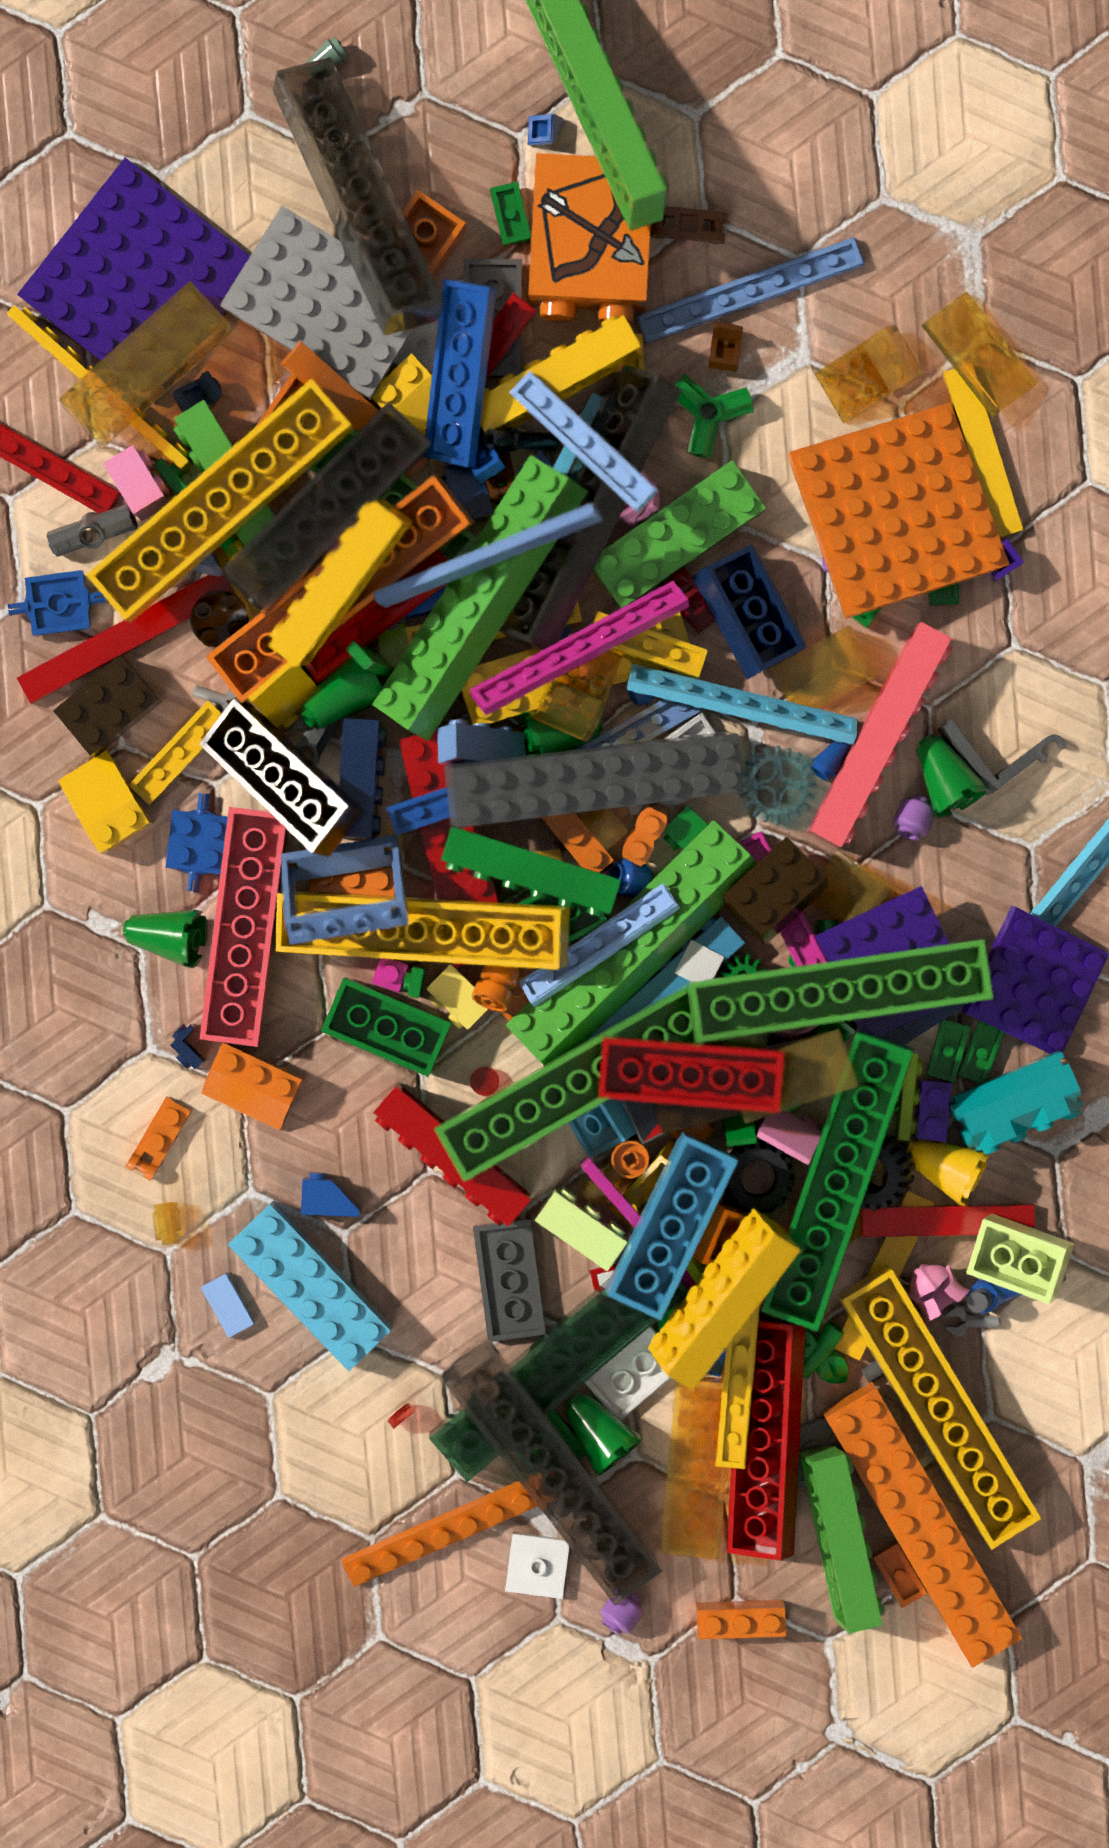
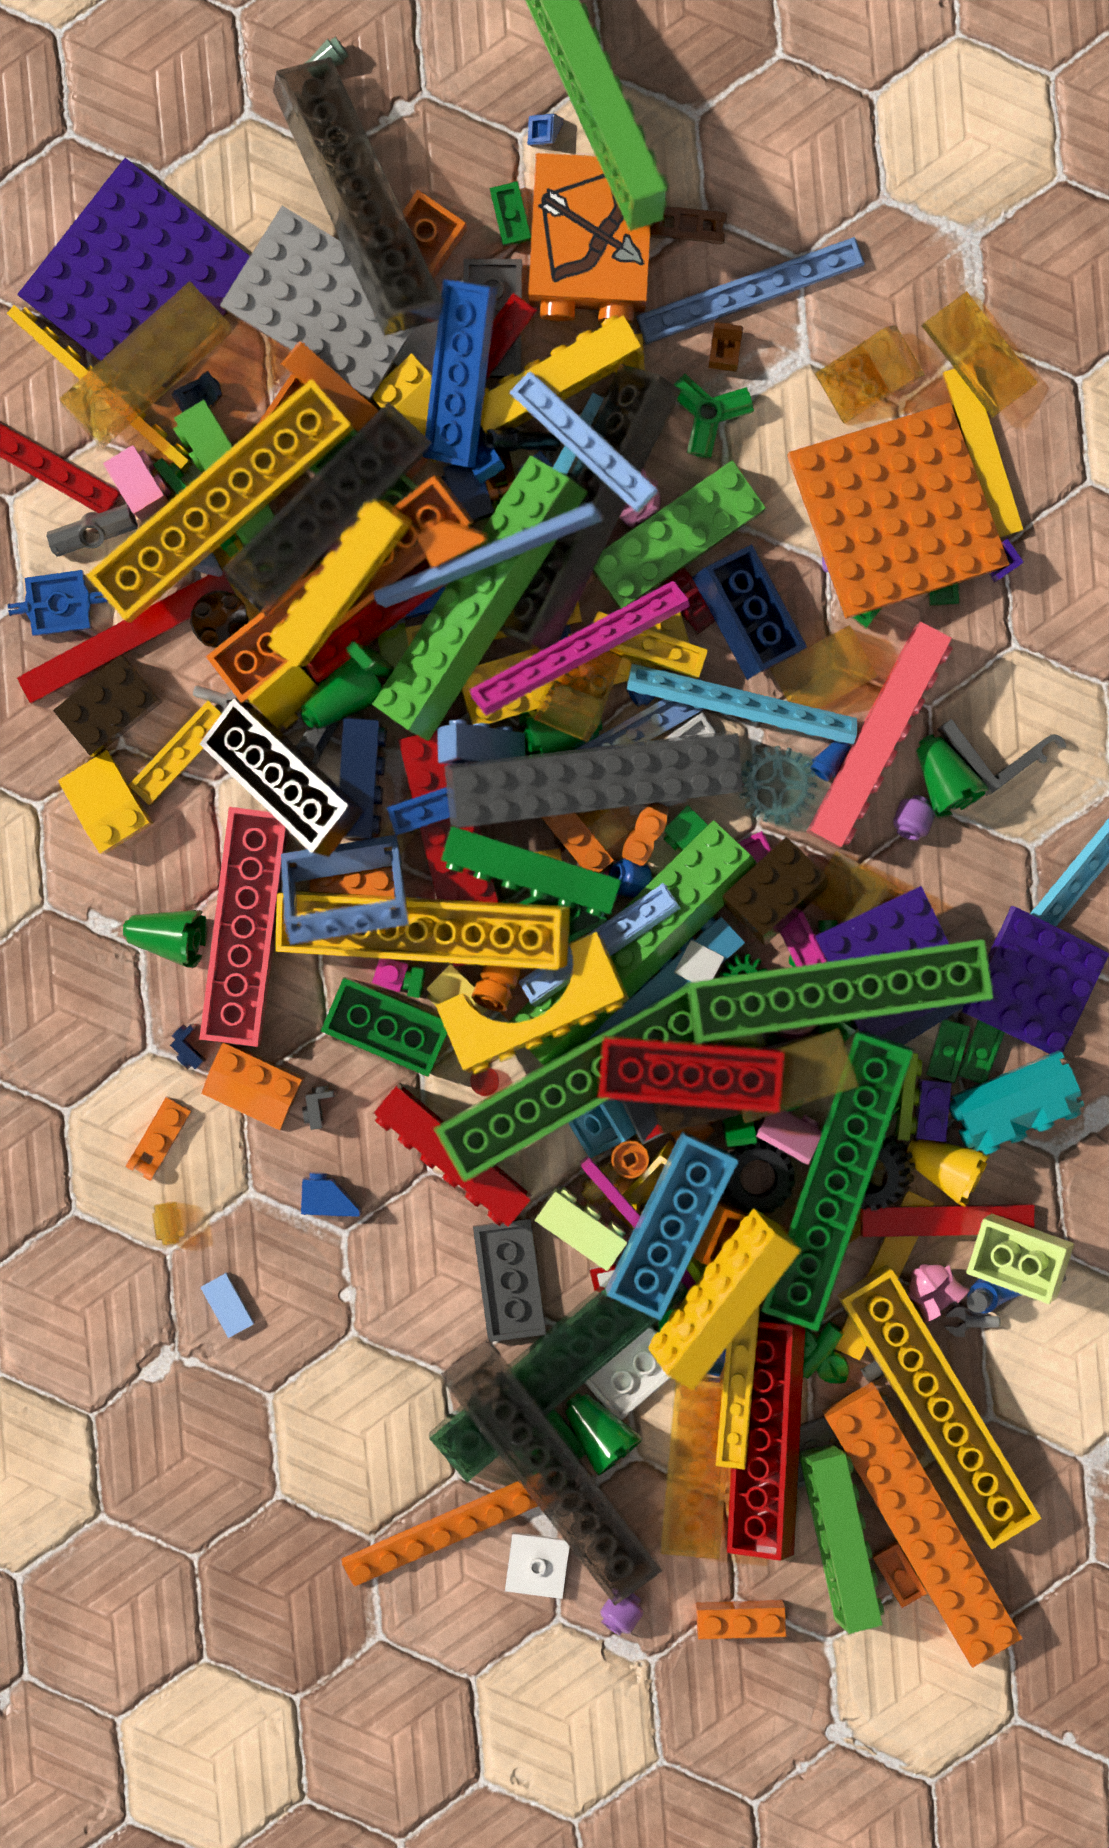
blue plate [165,793,228,892] -> none
medium azure brick [227,1201,393,1371] -> none
clear red tile [387,1403,416,1430] -> none
none -> dark grey bracket [302,1085,337,1130]
none -> orange slope [416,518,488,568]
none -> yellow arch [436,932,629,1074]

